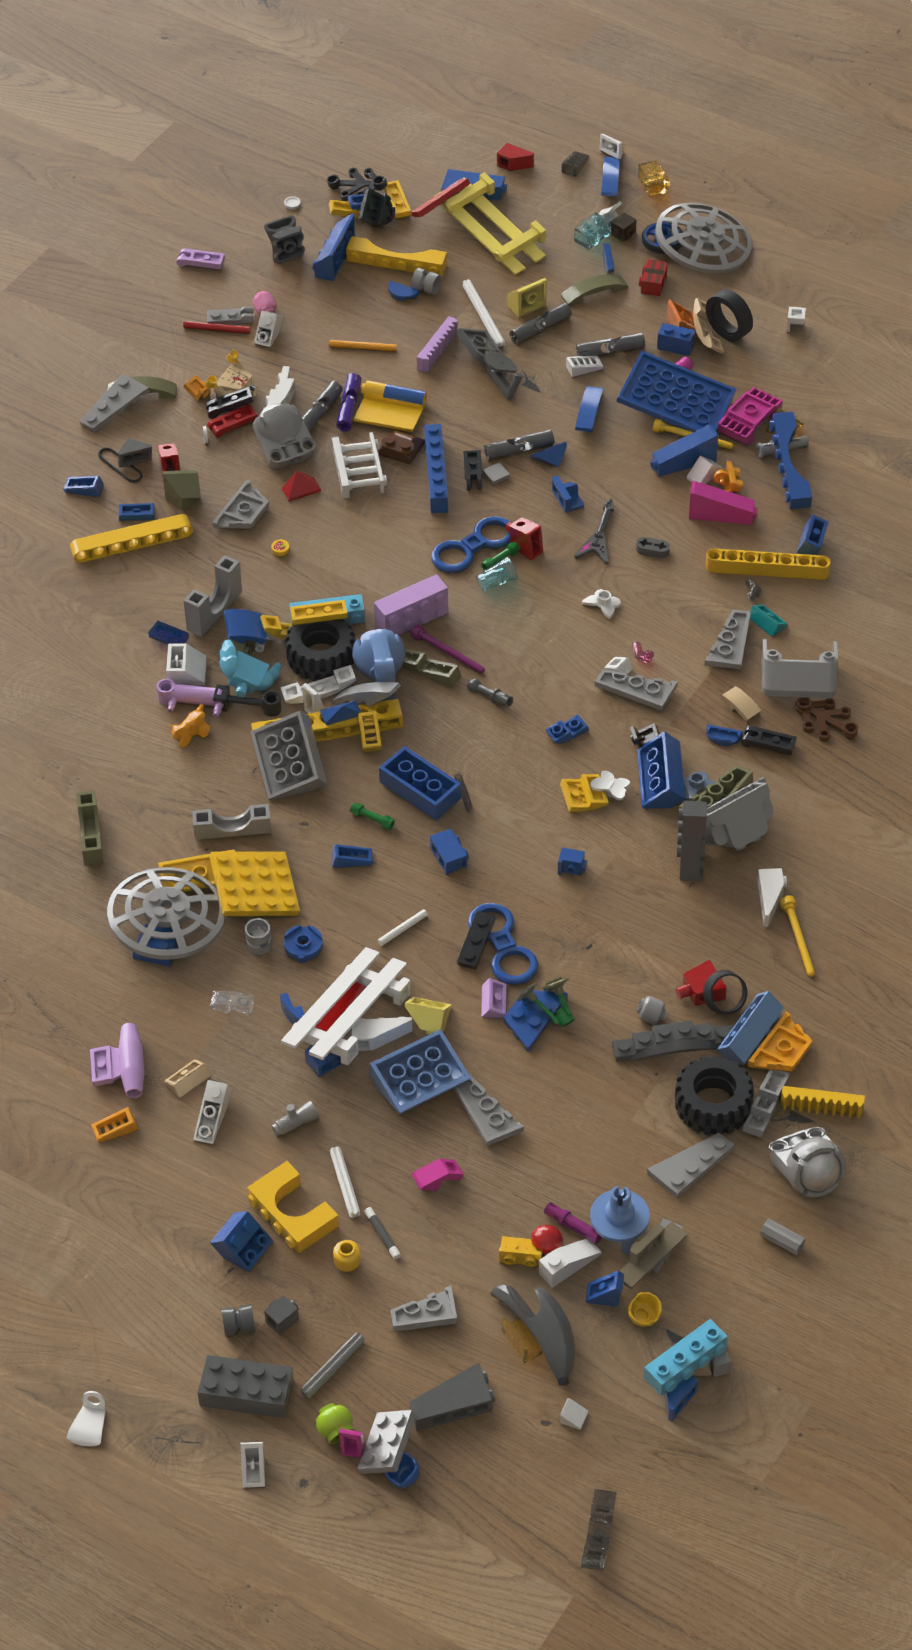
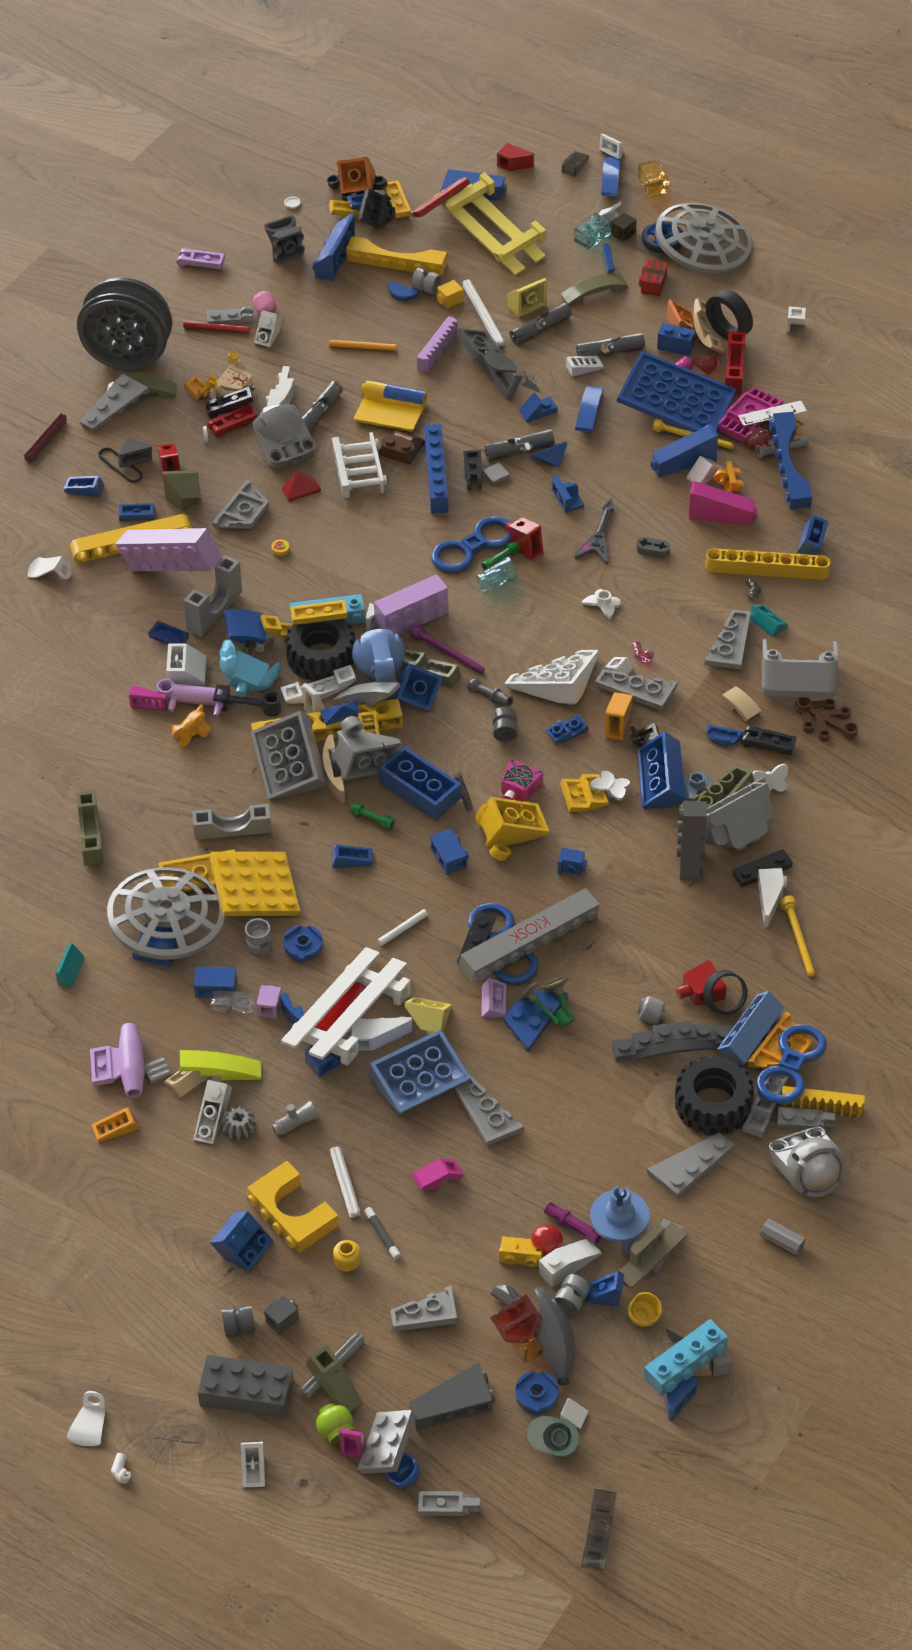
dark purple piece [336,373,362,431] -> none
none -> dark red axle [23,413,67,462]
none -> white piece [27,556,72,580]
none -> teal slope [56,942,84,987]
none -> dark grey wheel [77,277,173,371]
none -> white arm [111,1453,131,1484]
none -> lavender brick [116,528,222,572]
none -> dark pink slope [129,685,167,710]
none -> light grey piece [144,1057,172,1085]
none -> neon yellow slope [180,1050,261,1080]
none -> blue hinge [194,966,237,999]
none -> light grey gear [221,1105,257,1141]
none -> lavender brick [257,985,281,1018]
none -> olive slope [305,1344,363,1413]
none -> tan slope [323,734,345,803]
none -> light grey piece [330,716,401,780]
none -> orange slope [337,156,376,194]
none -> white slope [366,603,375,631]
none -> blue slope [396,663,443,711]
none -> light grey hinge [418,1491,481,1516]
none -> yellow brick [436,280,463,309]
none -> light grey brick [458,888,600,983]
none -> yellow piece [476,797,550,861]
none -> clear red slope [490,1294,542,1344]
none -> dark grey wheel [492,707,517,742]
none -> torso [501,759,543,802]
none -> white slope [504,650,599,705]
none -> blue plate [515,1371,559,1415]
none -> blue slope [519,392,558,422]
none -> sand green piece [527,1416,579,1456]
none -> light grey wheel [554,1274,591,1315]
none -> light orange slope [605,692,633,741]
none -> clear red piece [692,353,719,376]
none -> red arch [725,331,746,394]
none -> black plate [732,849,793,887]
none -> white sticker [738,401,807,426]
none -> clear red piece [743,427,770,450]
none -> white animal [753,764,788,792]
none -> blue bar [756,1024,827,1104]
none -> light grey hinge [777,1107,835,1130]

